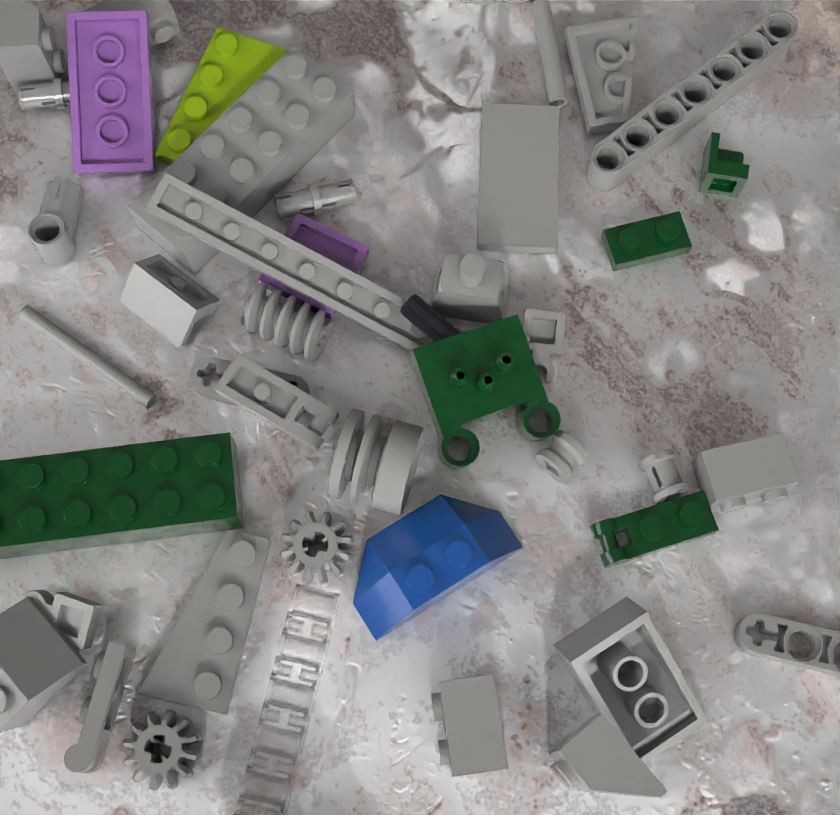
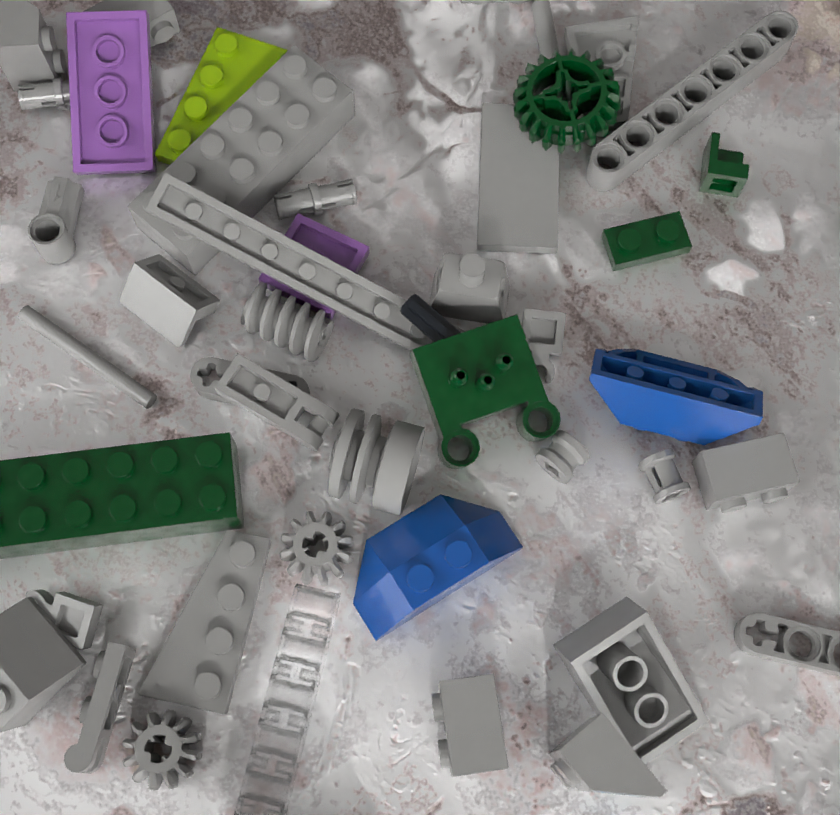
dark green plate [590,490,719,568] -> none
none -> dark green gear [513,47,621,154]
none -> blue wedge [589,349,763,445]

